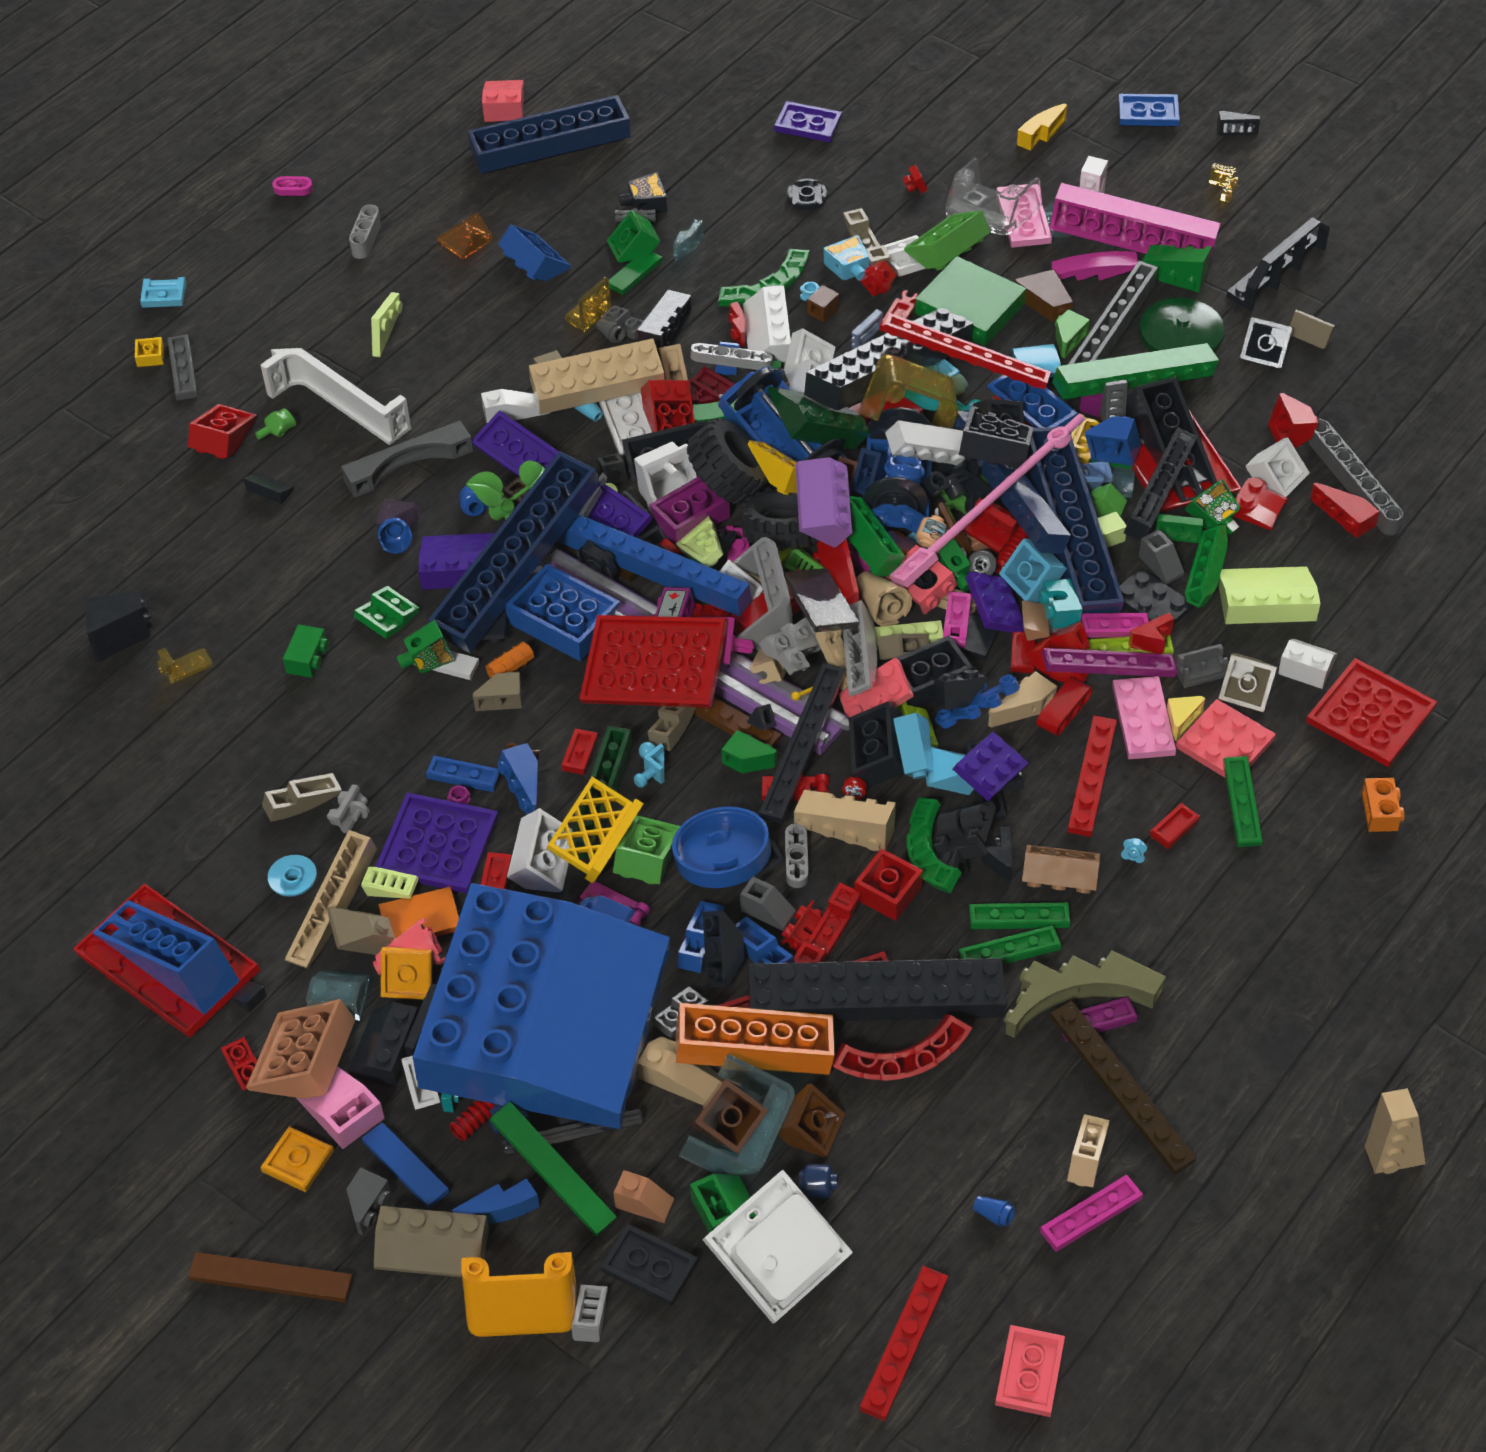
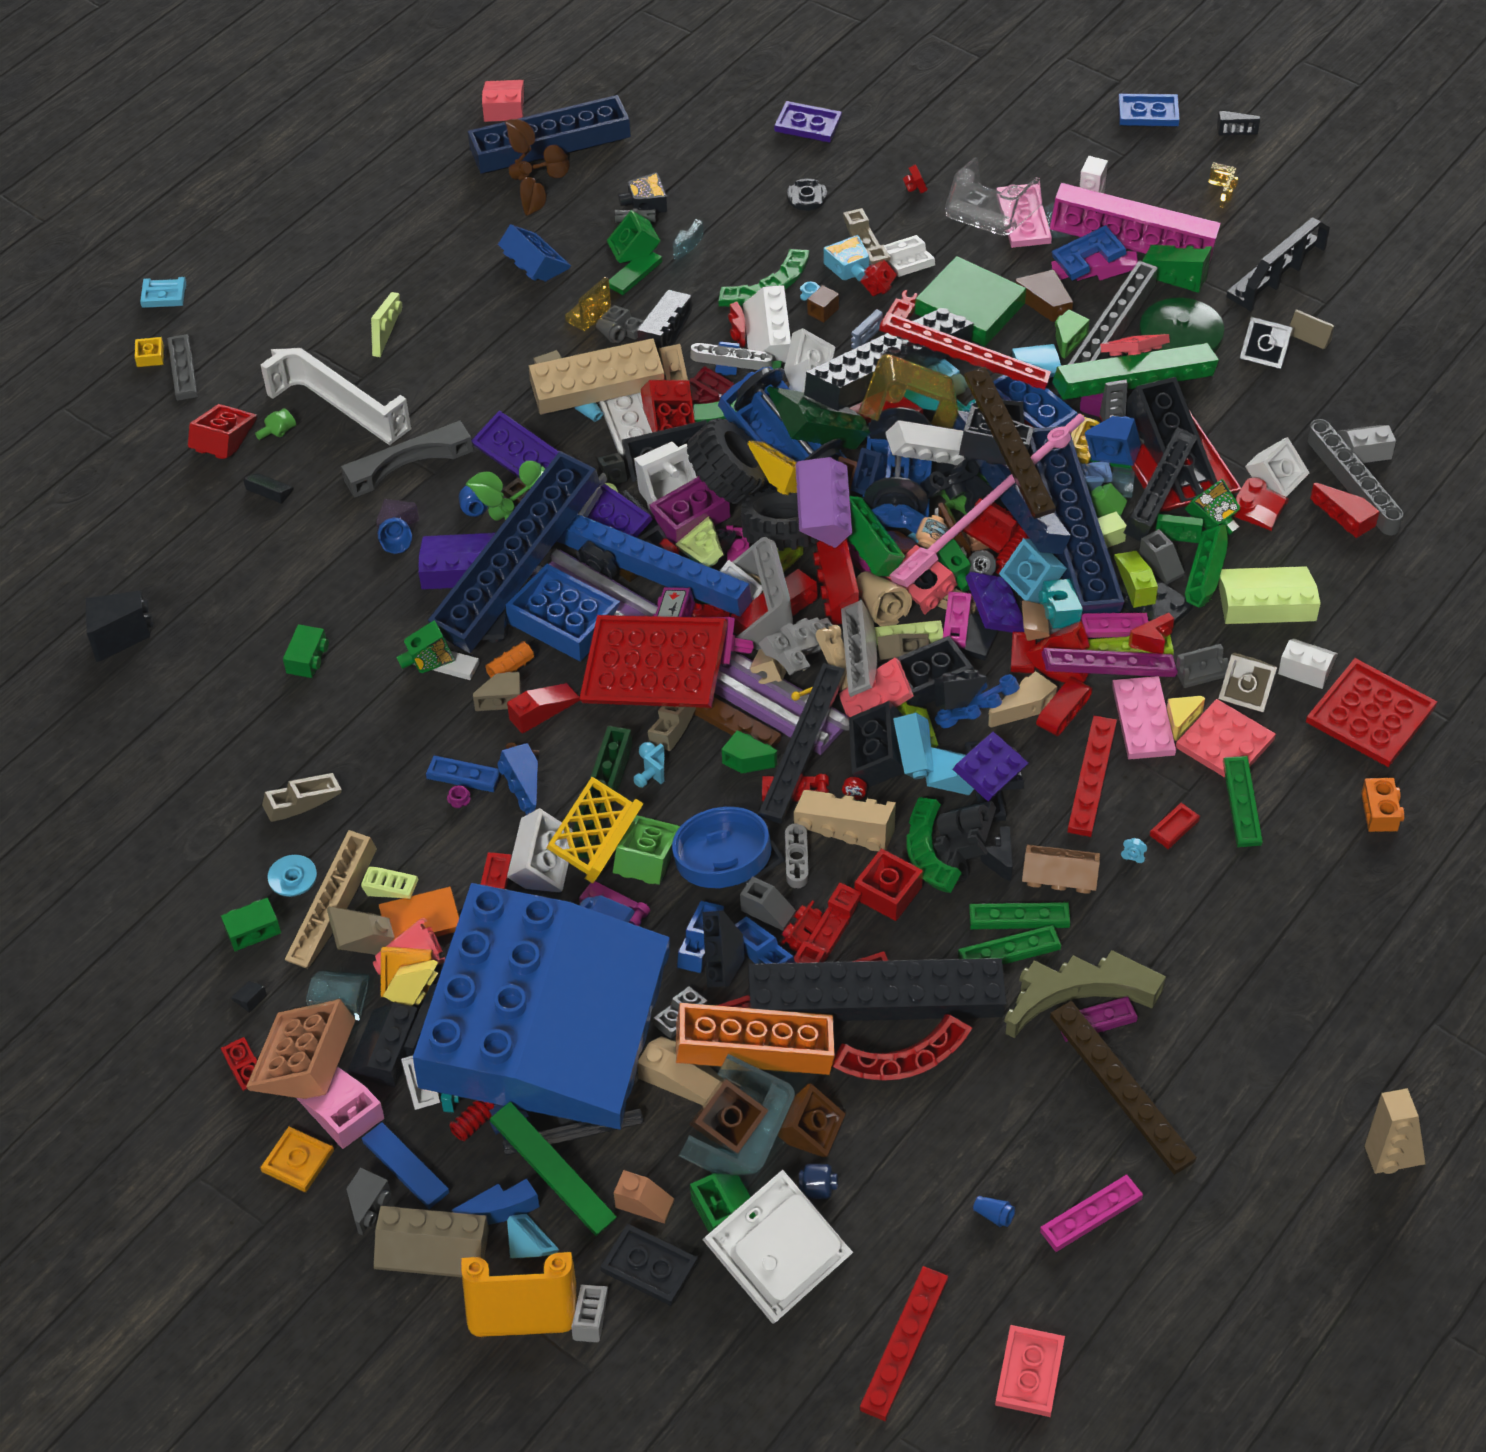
piece [73,883,261,1038] -> none
clear yellow bracket [156,648,213,684] -> none
reddish brown tile [188,1252,353,1303] -> none
dark pink plate [272,176,313,196] -> none
light grey hips [327,785,370,833] -> none
light grey beam [349,205,381,259] -> none
green slope [354,586,420,639] -> none
dark purple plate [376,792,498,894] -> none
clear orange slope [436,212,493,259] -> none
white slope [481,389,550,423] -> none
red plate [561,729,598,775] -> none
black slope [747,704,776,731] -> none
bright green slope [784,547,826,586] -> none
clear smoke tile [784,568,859,633] -> none
blue hair [884,455,925,482] -> none
bright green slope [904,210,990,270] -> none
yellow slope [1017,104,1067,151] -> none
tan slope [1067,1114,1110,1187] -> none
red slope [1268,393,1318,449] -> none
none -> green brick [221,898,281,952]
none -> light yellow slope [383,960,438,1006]
none -> reddish brown plant [505,119,569,216]
none -> red slope [507,683,580,734]
none -> medium azure slope [507,1214,559,1258]
none -> dark brown plate [964,367,1056,519]
none -> blue plate [1052,225,1127,280]
none -> coral plate [1100,334,1170,356]
none -> lime slope [1114,551,1158,608]
none -> light grey slope [1337,425,1396,463]

